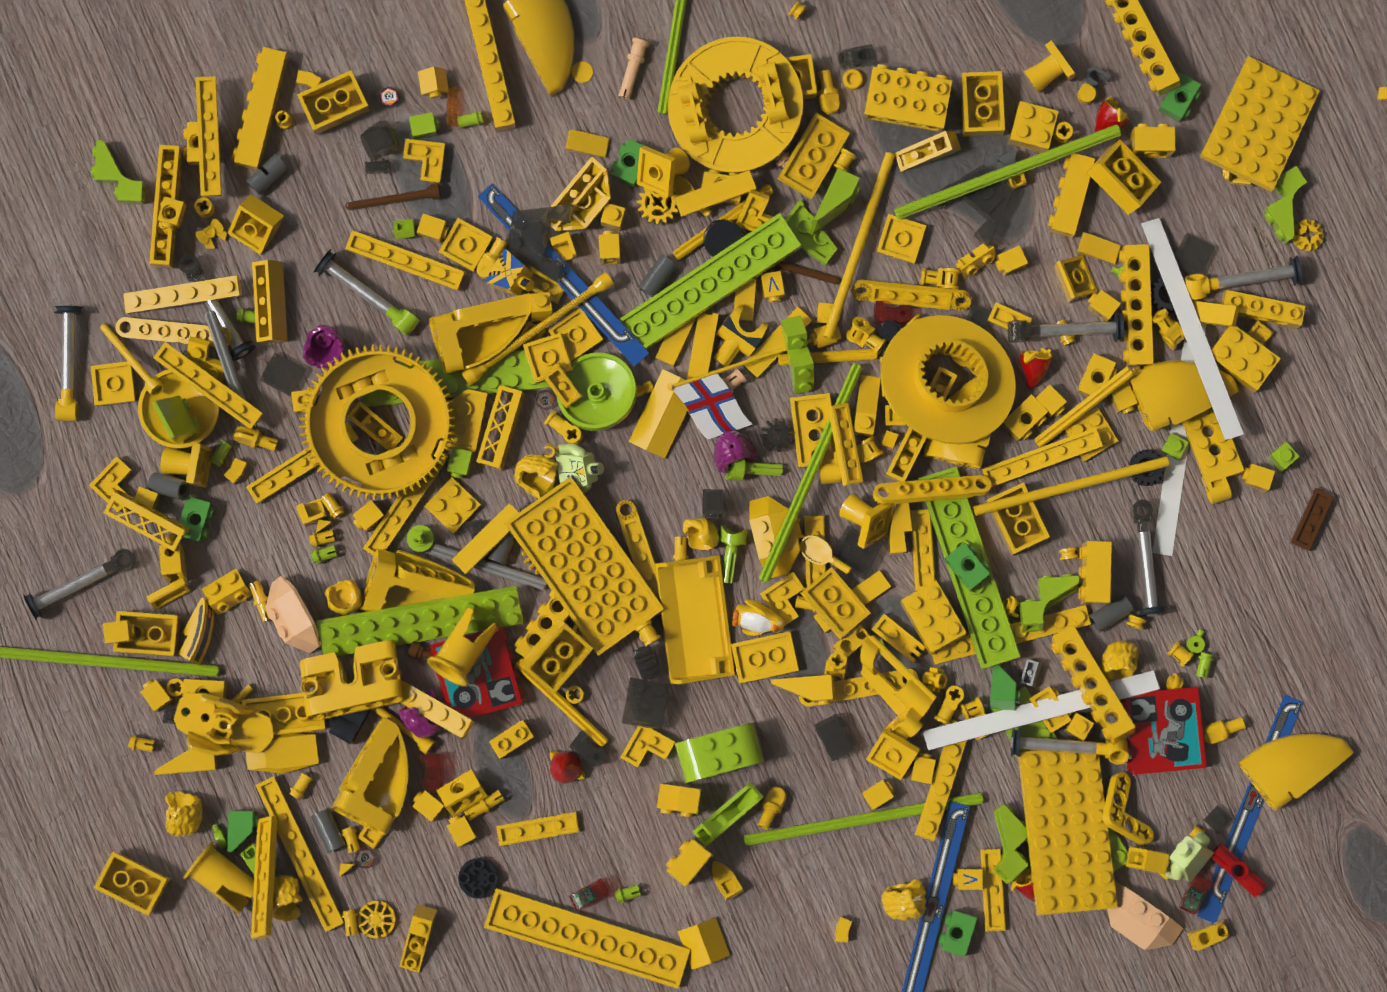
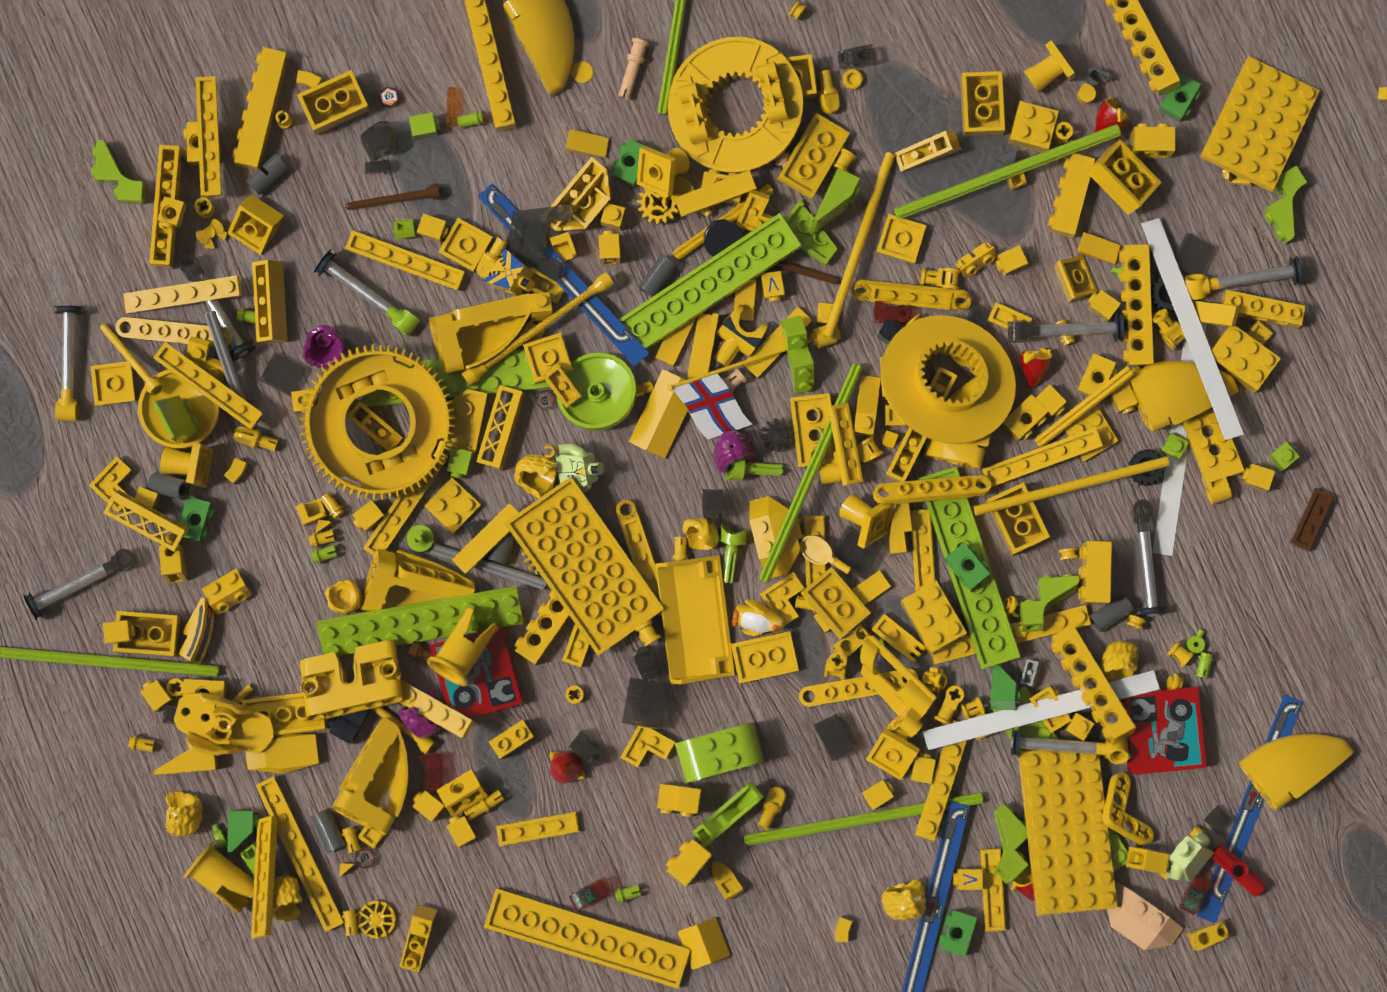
yellow brick [94,851,171,916] -> none
yellow tile [146,578,191,610] -> none
lime pin [209,440,232,467] -> none
yellow plate [246,422,359,504] -> none
yellow pin [248,580,270,622] -> none
light nougat wedge [265,575,322,653] -> none
yellow pin [289,773,313,800] -> none
yellow plate [403,139,446,184] -> none
yellow brick [418,67,449,99] -> none
black tile [458,858,499,899] -> none
yellow axle [515,659,608,747] -> none
yellow brick [519,618,593,695] -> none
yellow connector [544,410,583,444] -> none
yellow plate [547,307,603,362] -> none
yellow slope [771,675,836,706] -> none
yellow axle [778,349,877,366] -> none
yellow connector [846,317,887,355] -> none
yellow brick [863,64,952,132] -> none
clear smoke wing [932,165,1014,248] -> none
yellow arm [1202,717,1246,744] -> none
yellow gear [1292,219,1324,251] -> none

